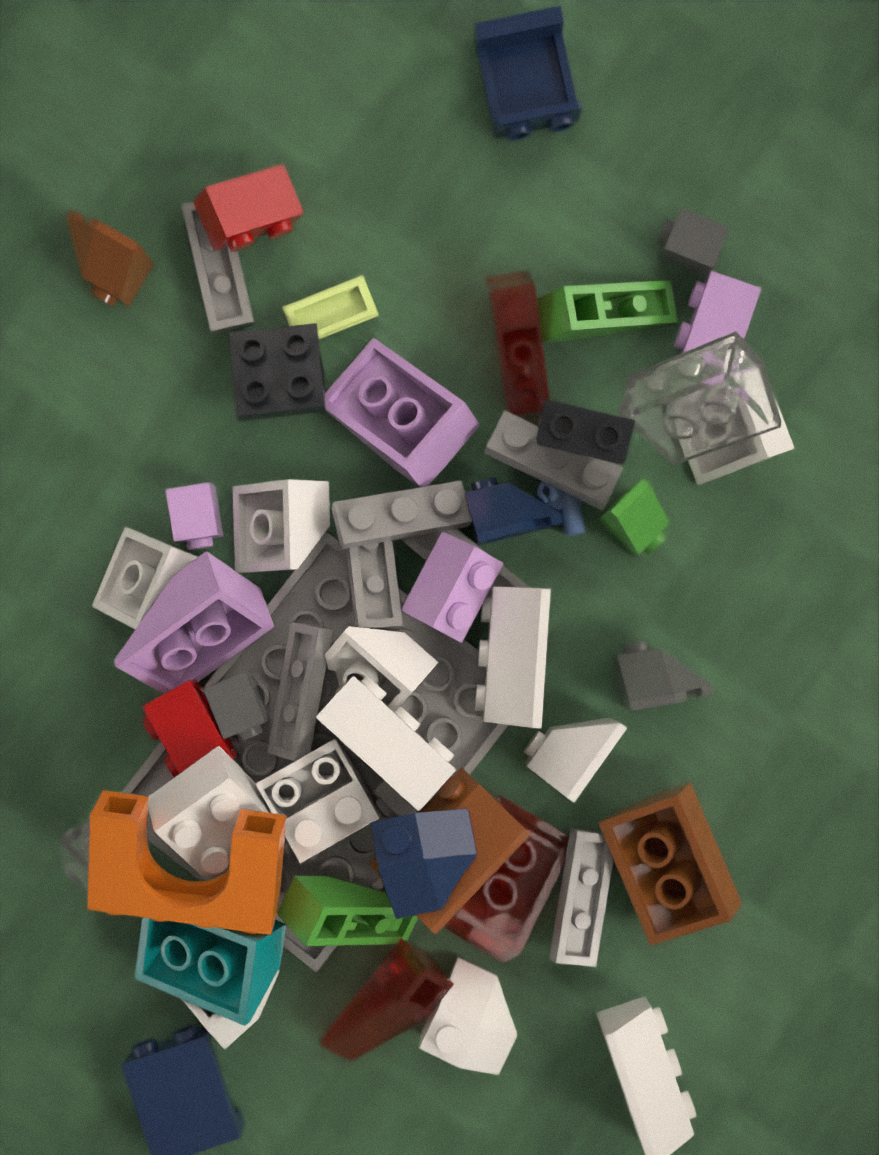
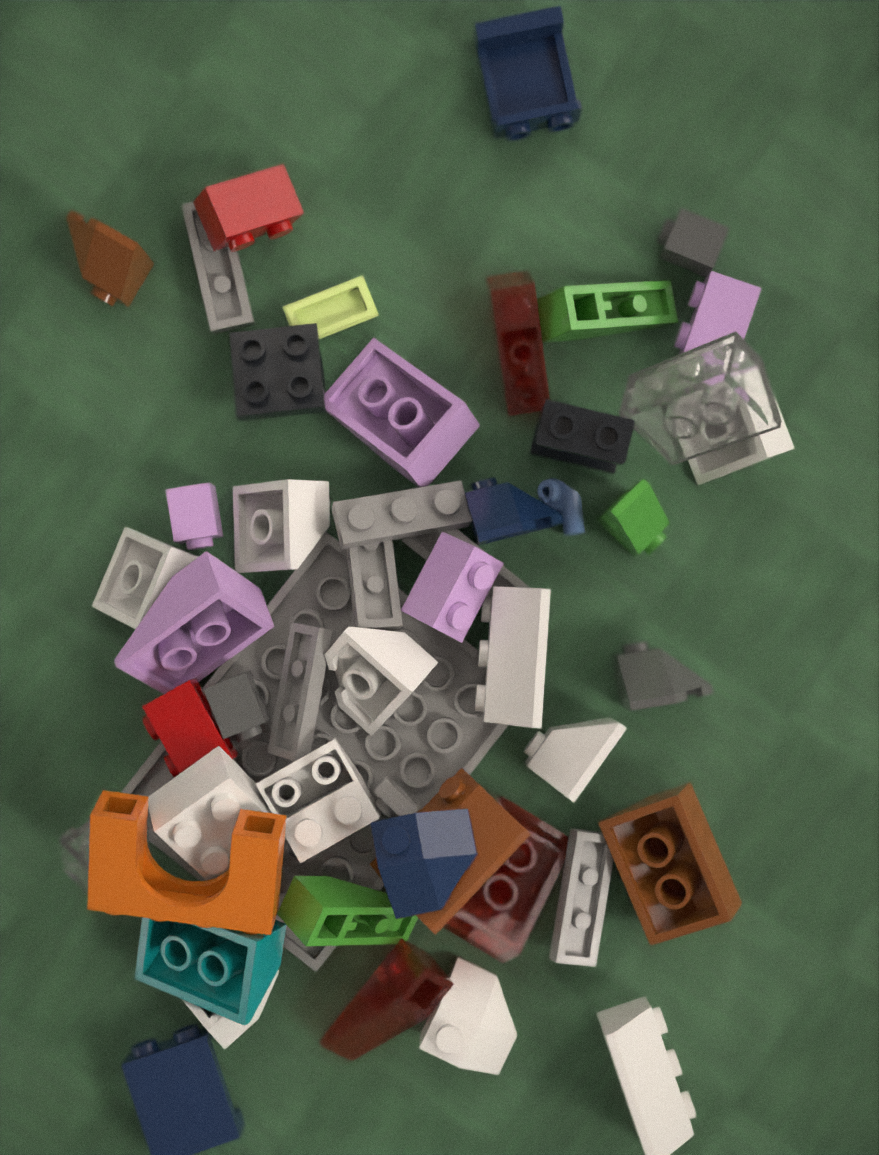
white slope [316,675,456,811] -> none
light grey plate [484,410,623,510] -> none

